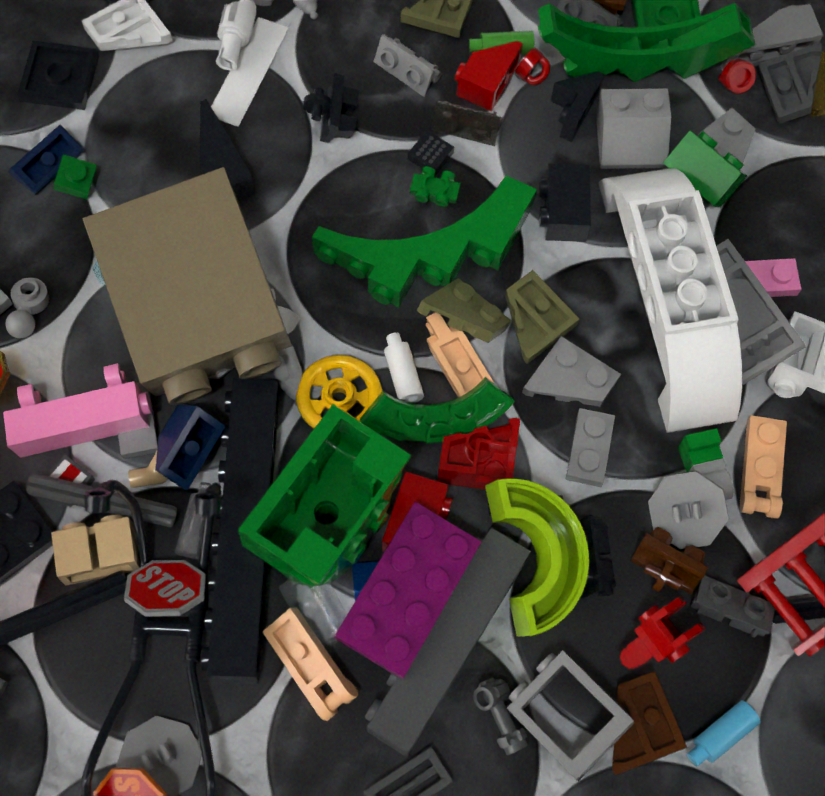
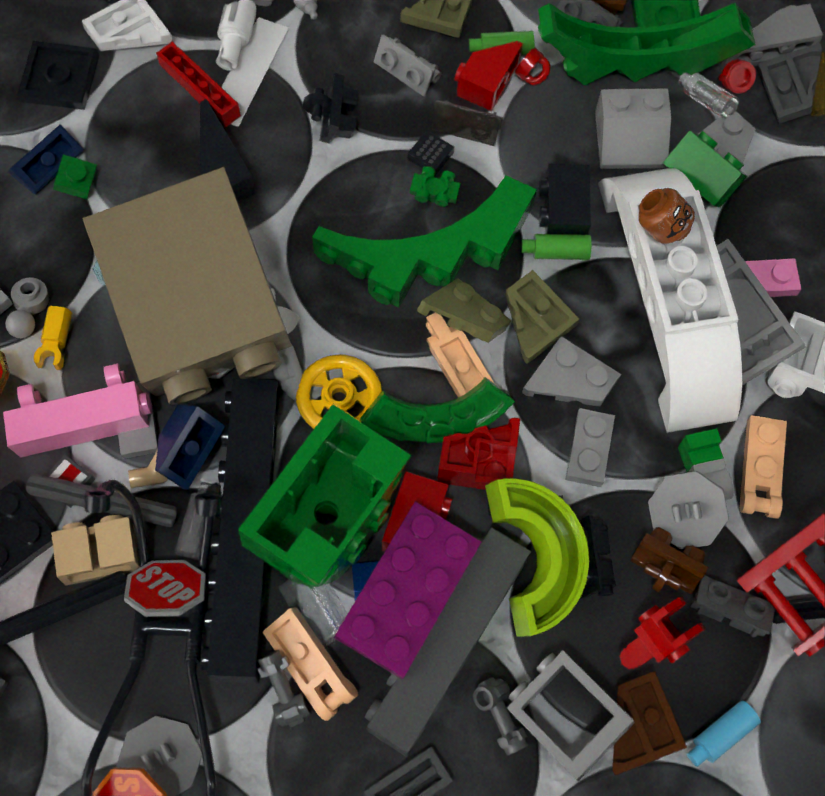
white cylinder [384,333,424,403] -> none
black slope [551,71,605,142] -> none
none -> yellow bar [34,306,72,370]
none -> red piece [156,42,241,128]
none -> dark grey bar [257,650,311,728]
none -> bright green cylinder [521,234,592,260]
none -> dark orange head [638,188,695,244]
none -> clear cylinder [679,72,739,119]

